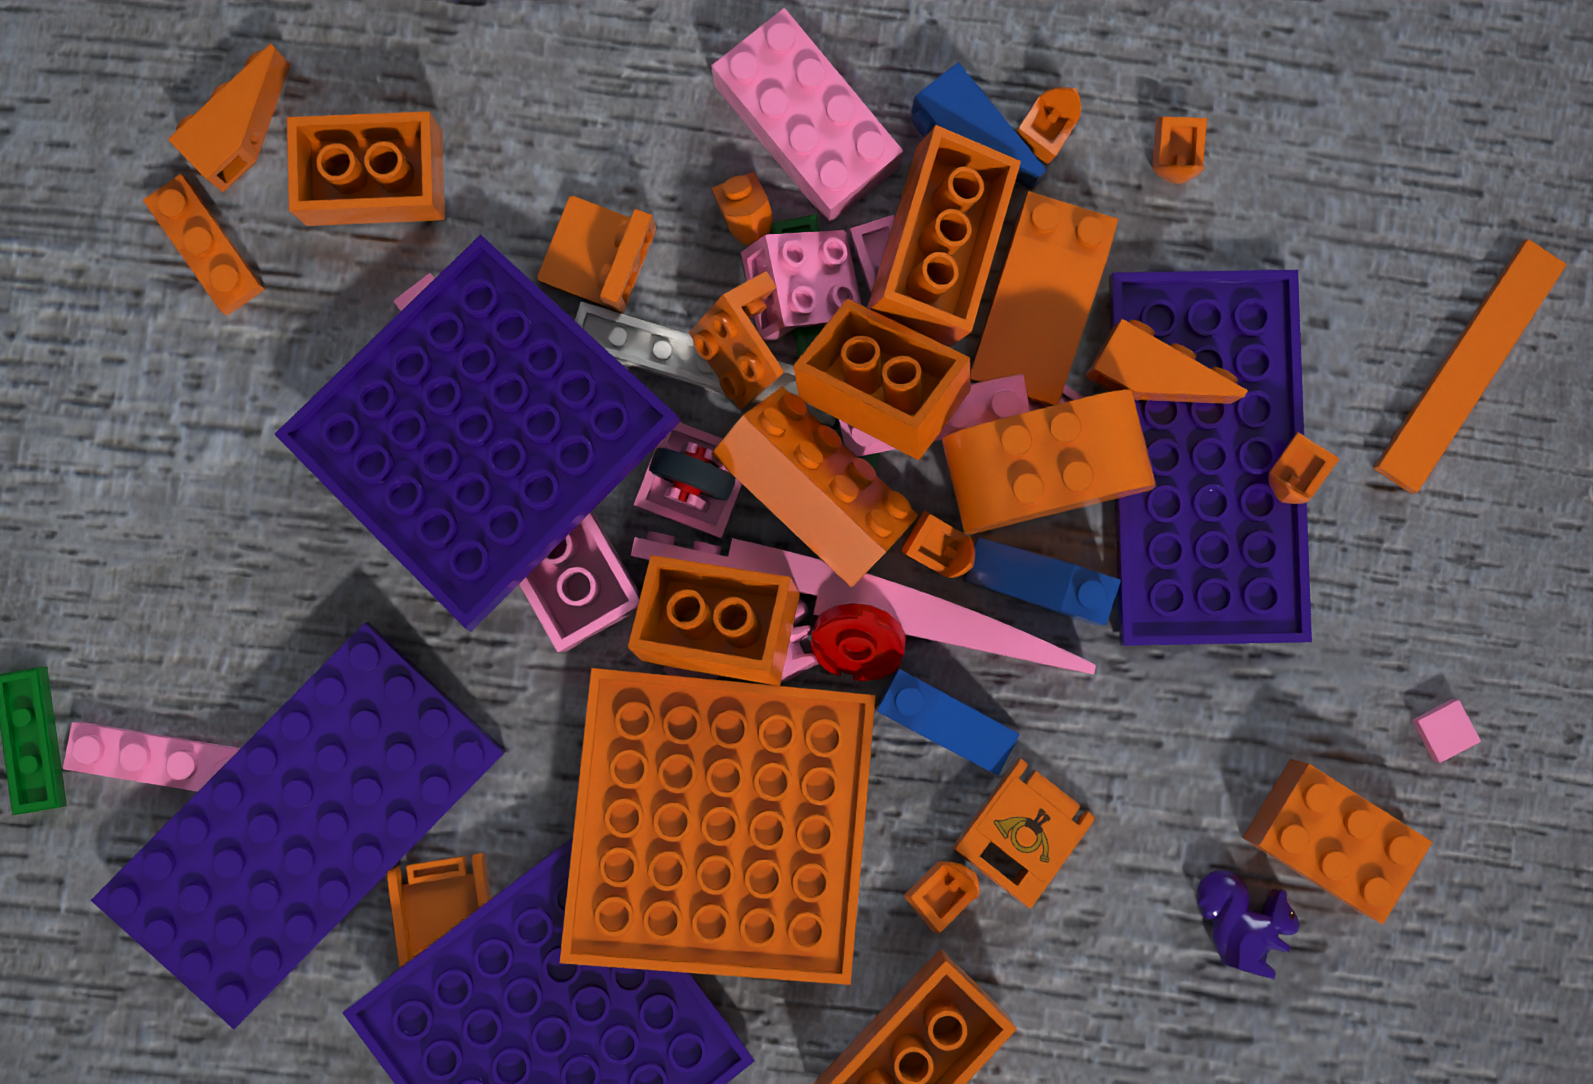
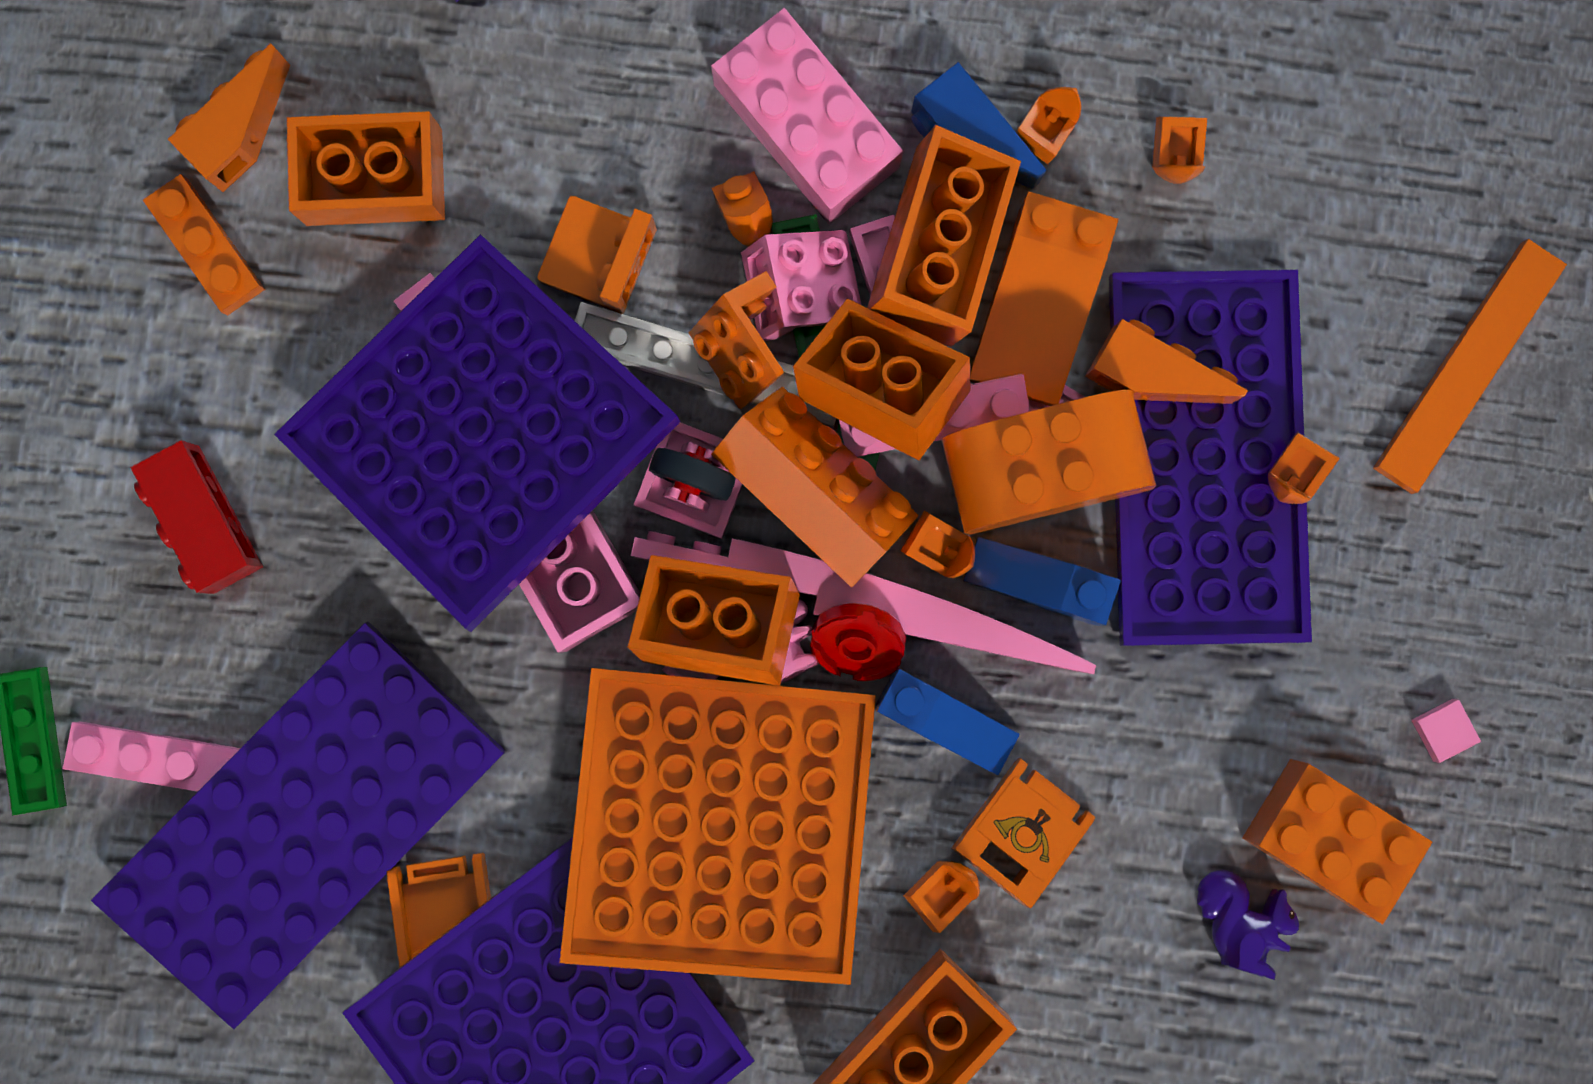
none -> red brick [130,440,263,594]

